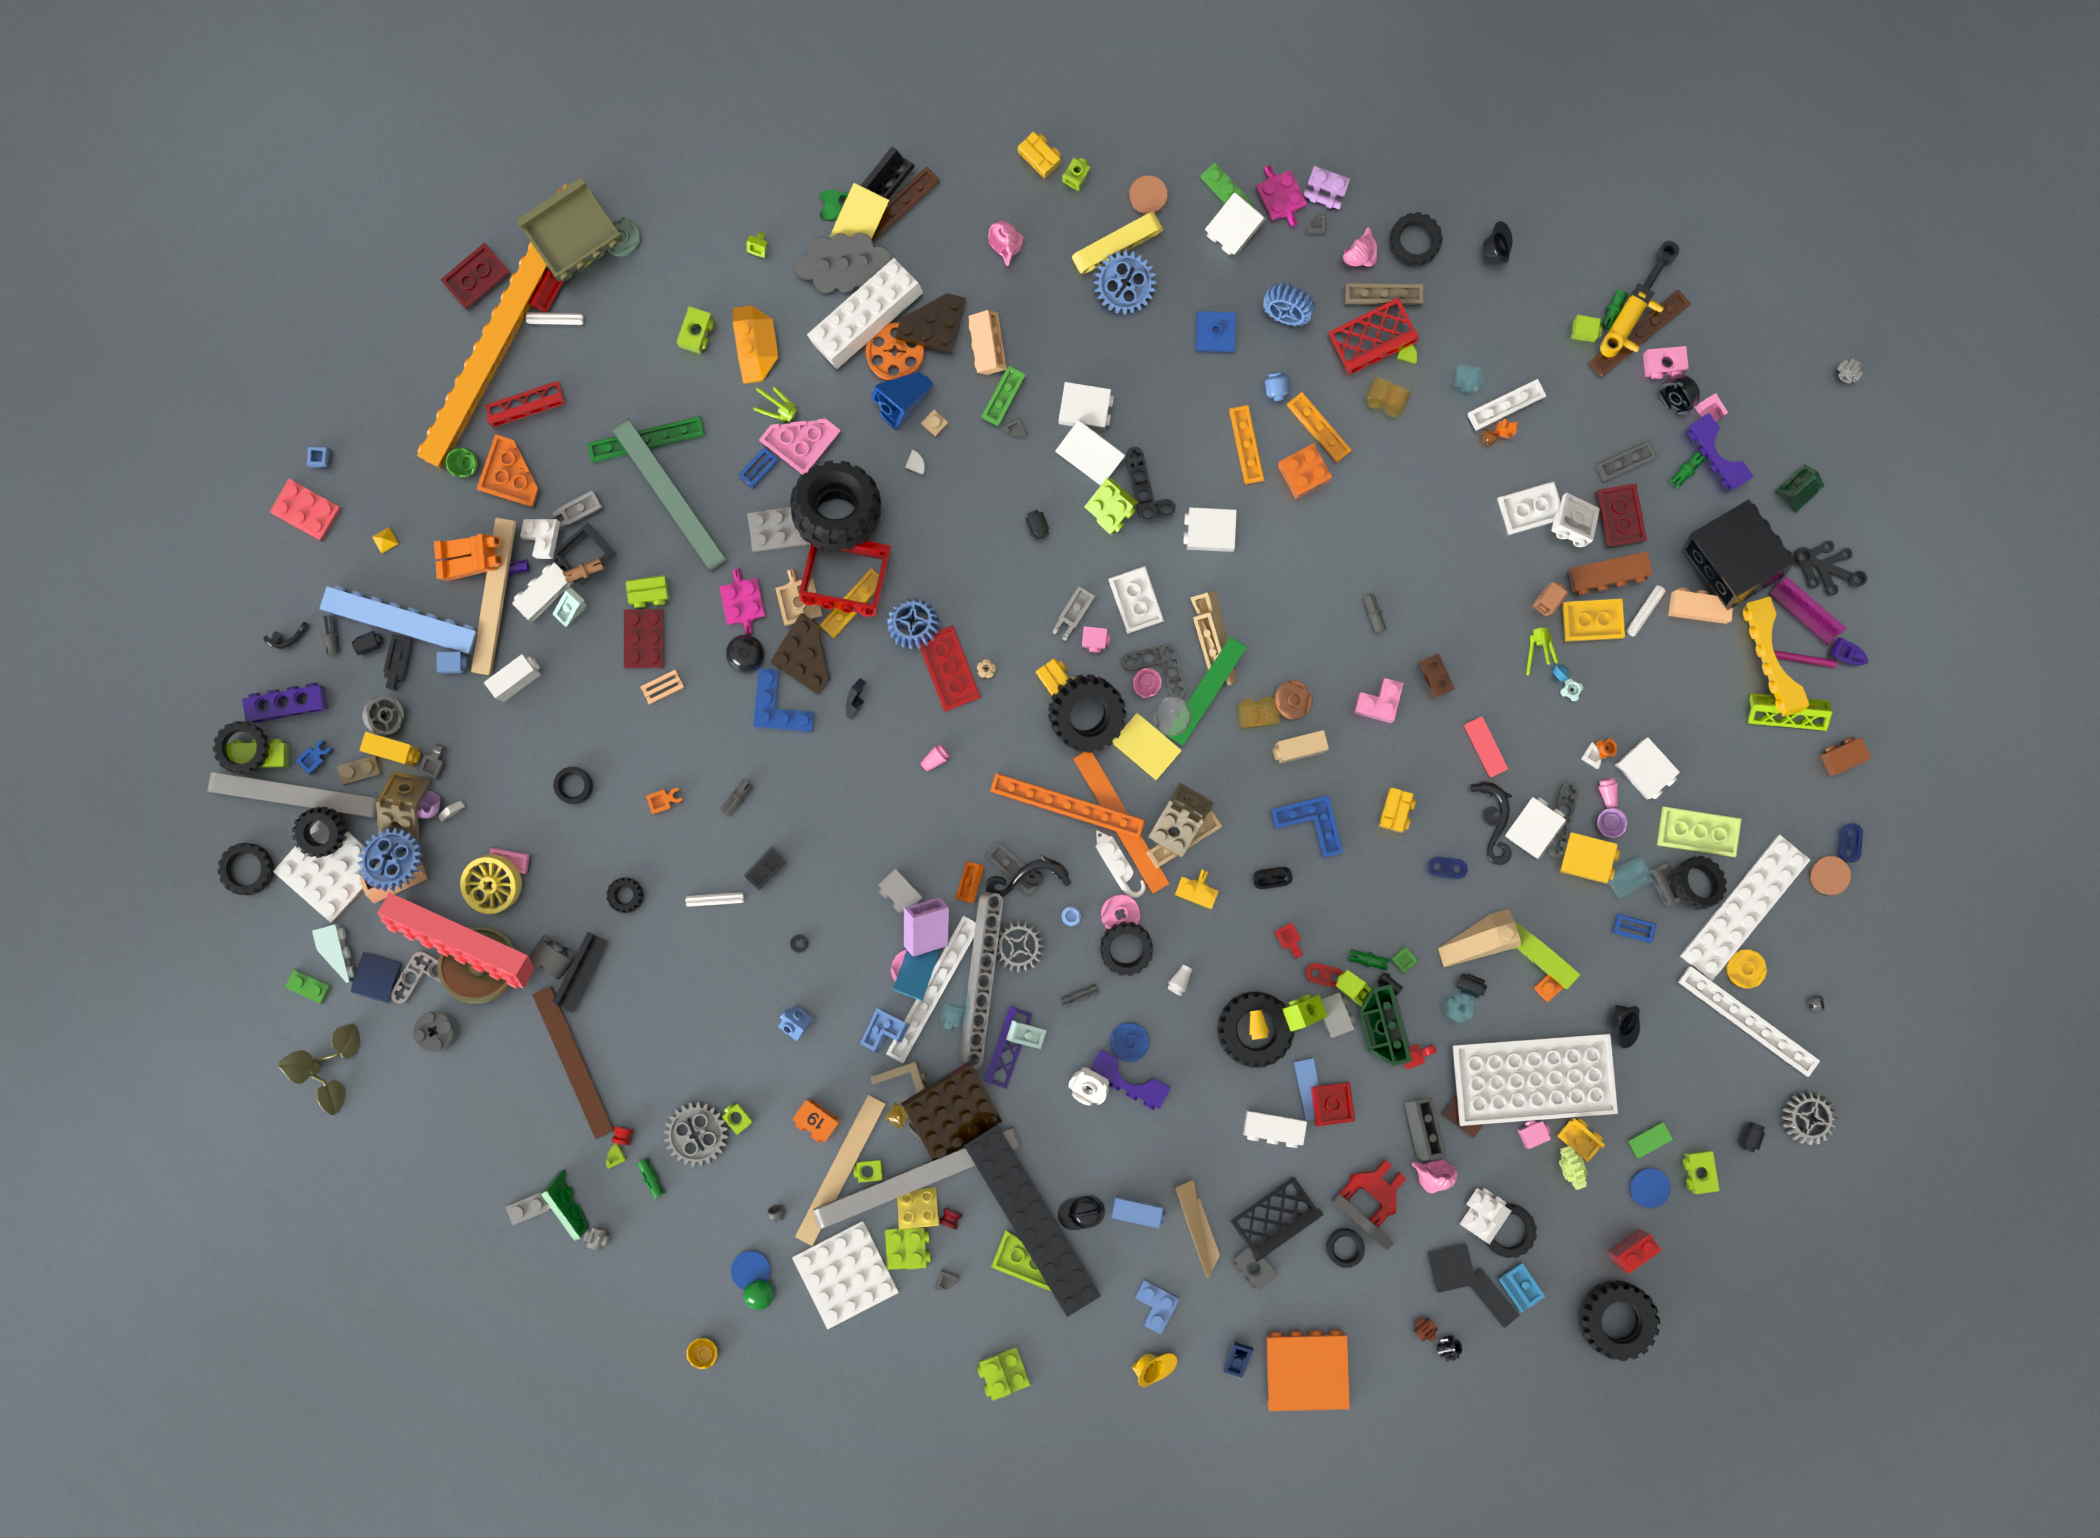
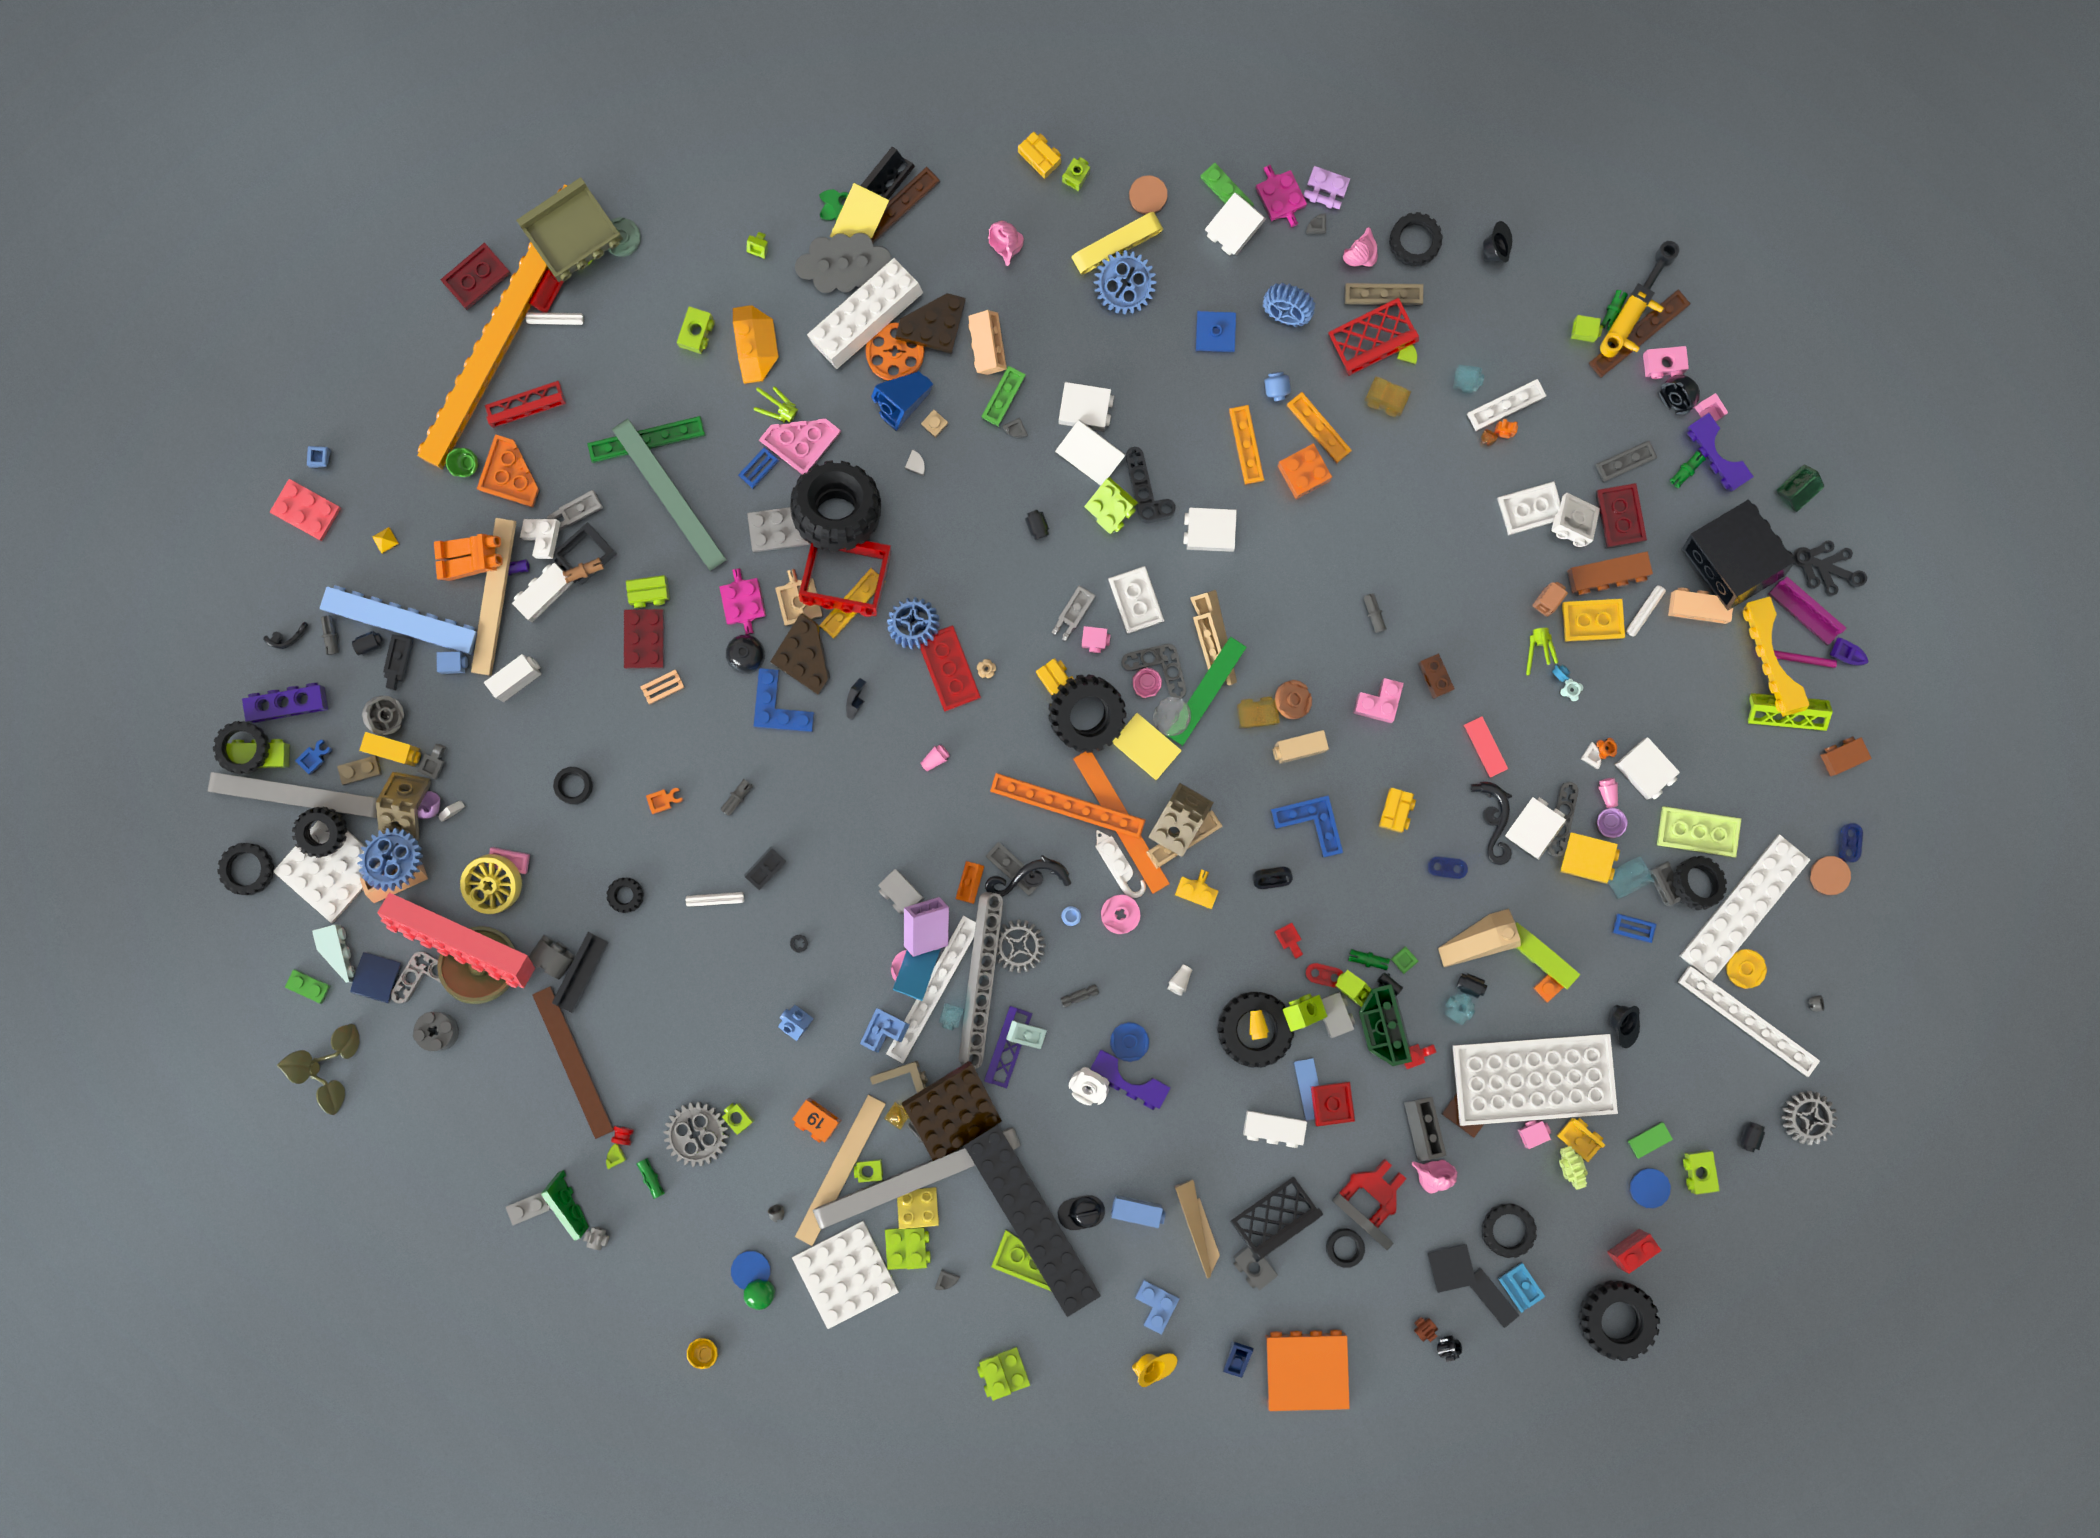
light aqua slope [552,587,587,627] -> none
dark red wheel [939,1207,963,1230] -> none
black tyre [1100,921,1153,976] -> none
white plate [1460,1188,1511,1244] -> none
light grey gear [1837,359,1863,383] -> none

